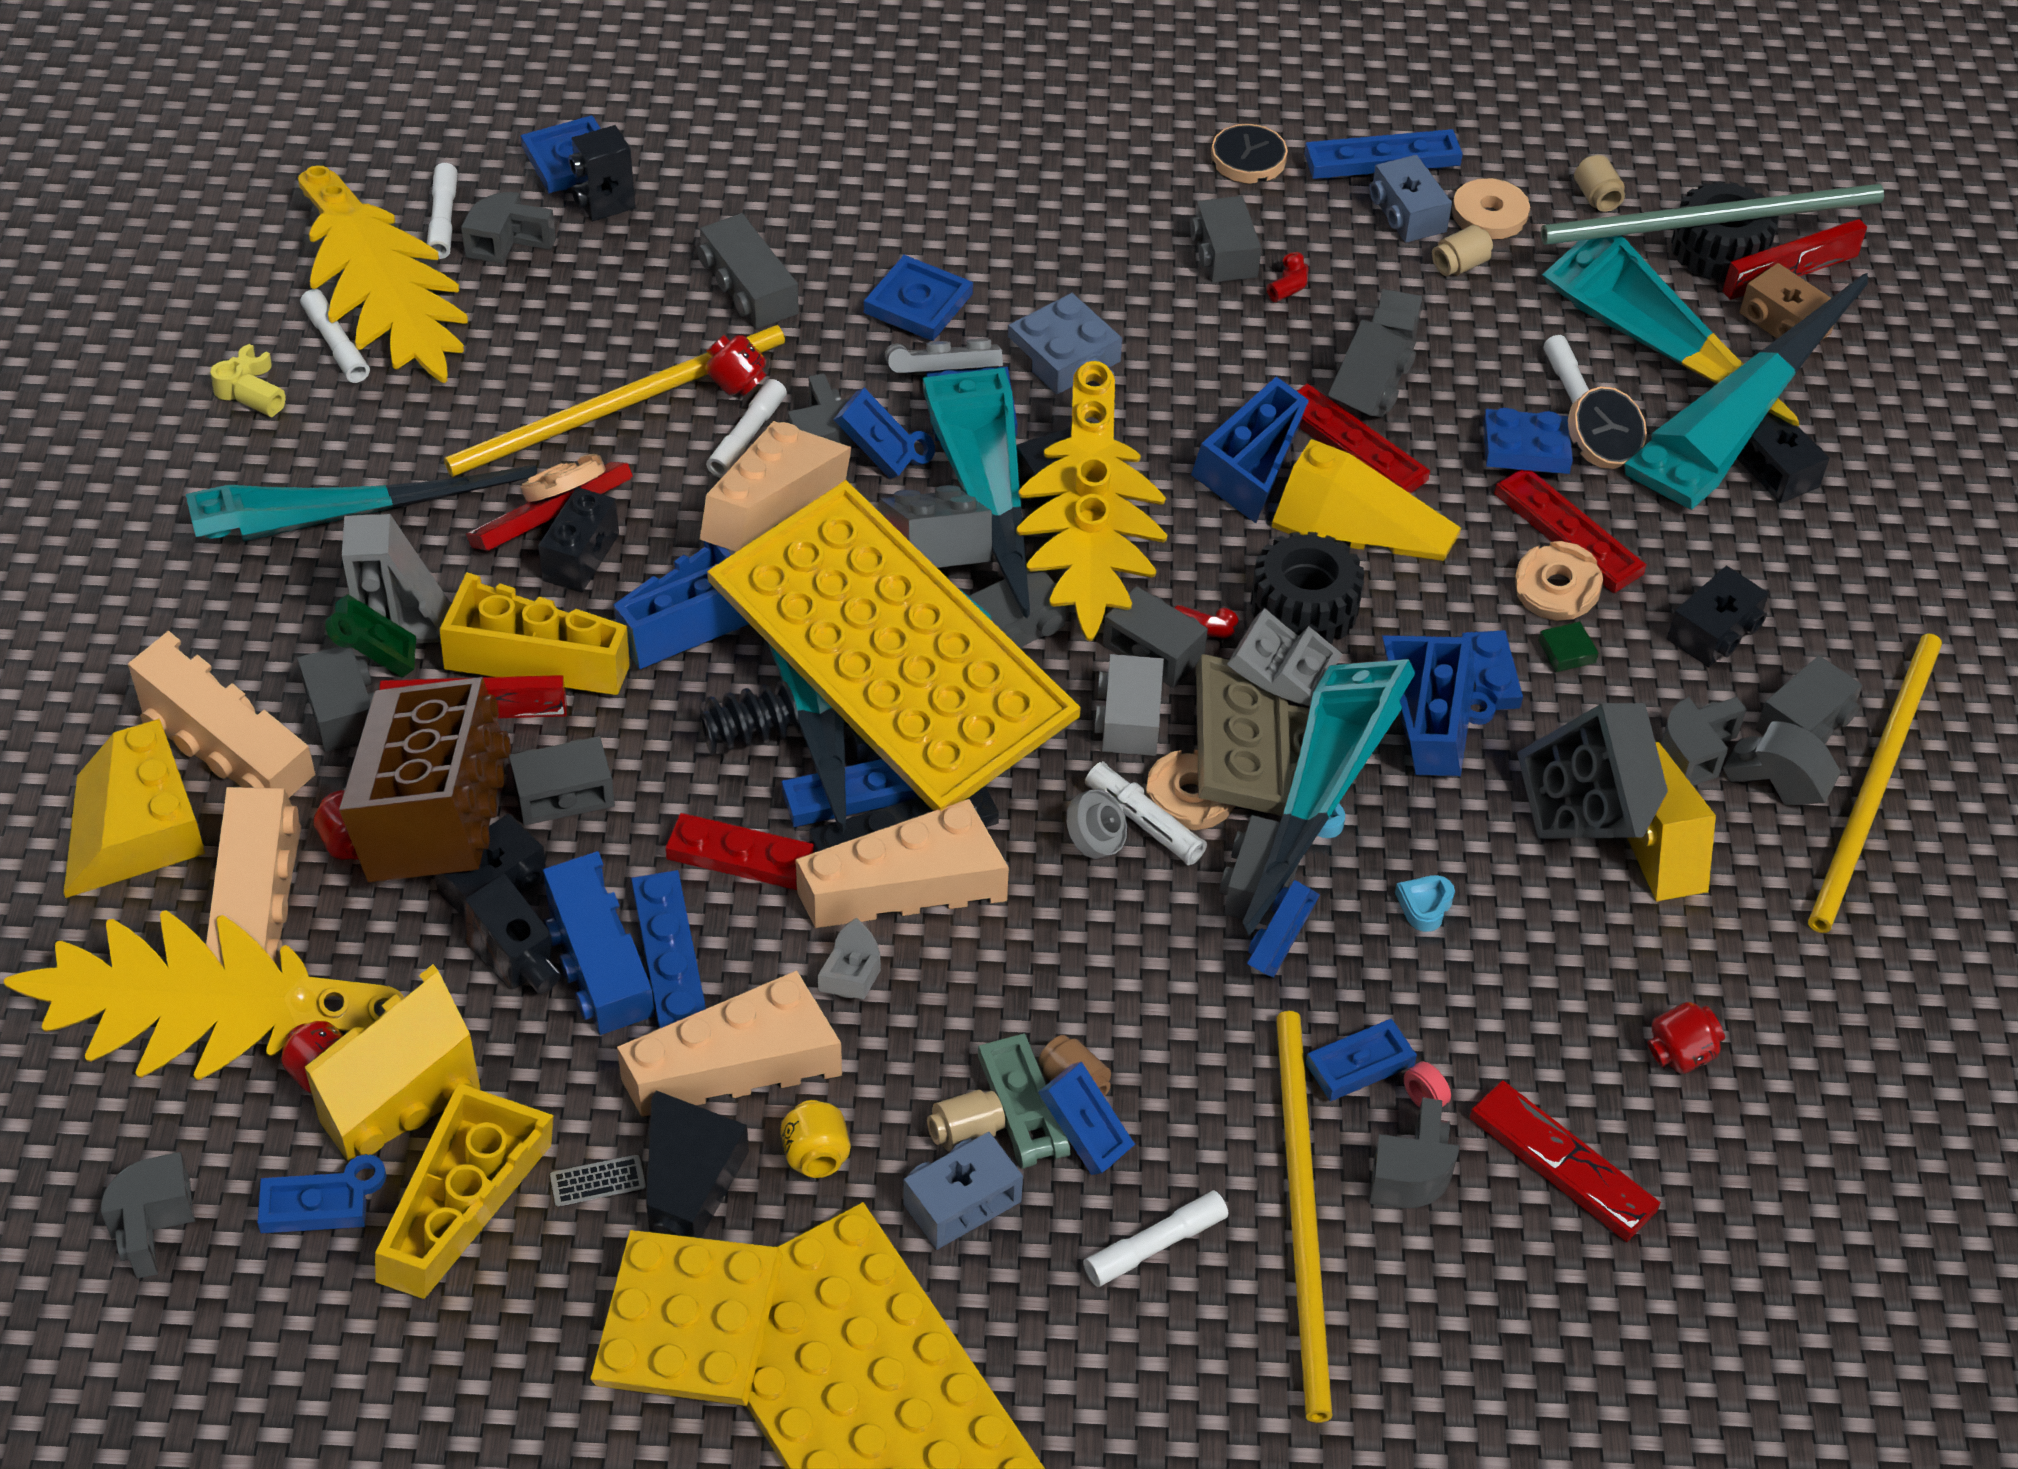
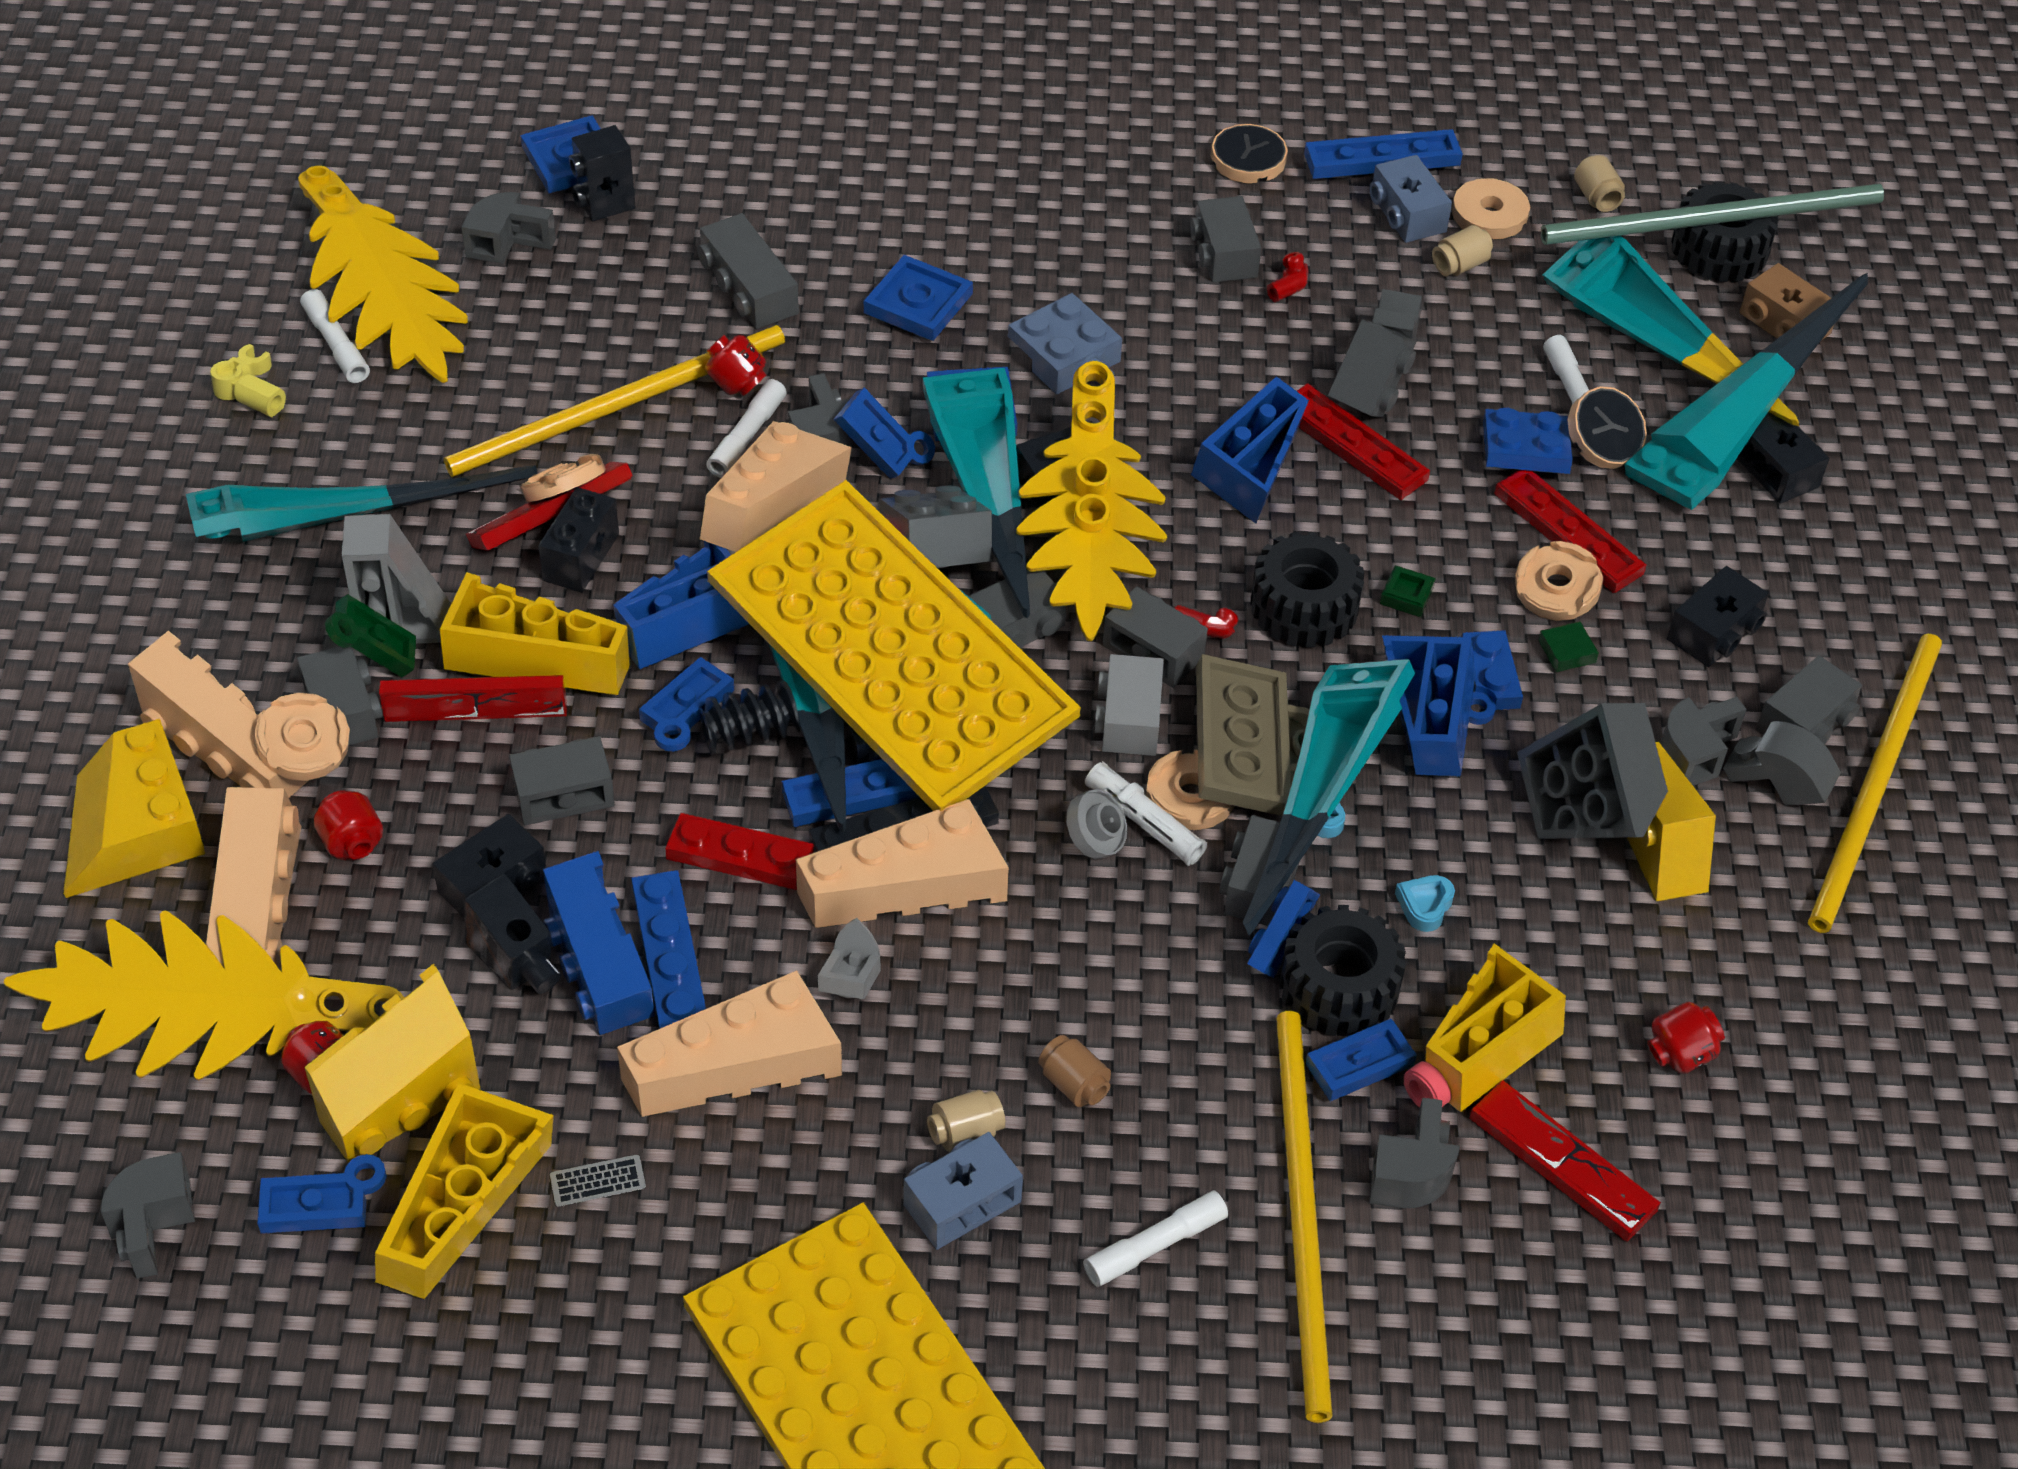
reddish brown brick [339,677,511,882] -> none
white piece [427,163,458,259] -> none
yellow plate [591,1230,783,1406] -> none
black slope [646,1090,749,1238] -> none
yellow head [780,1100,851,1178] -> none
light grey plate [885,338,1003,373] -> none
sand green plate [978,1033,1070,1169] -> none
blue plate [1038,1062,1135,1175] -> none
light grey slope [1227,608,1342,706] -> none
yellow wedge [1271,439,1461,561] -> none
red tile [1722,219,1867,300] -> none
none -> light nougat tile [254,693,350,781]
none -> blue hinge [639,657,734,752]
none -> black tyre [1279,905,1406,1037]
none -> dark green tile [1380,565,1436,618]
none -> yellow wedge [1426,943,1566,1112]

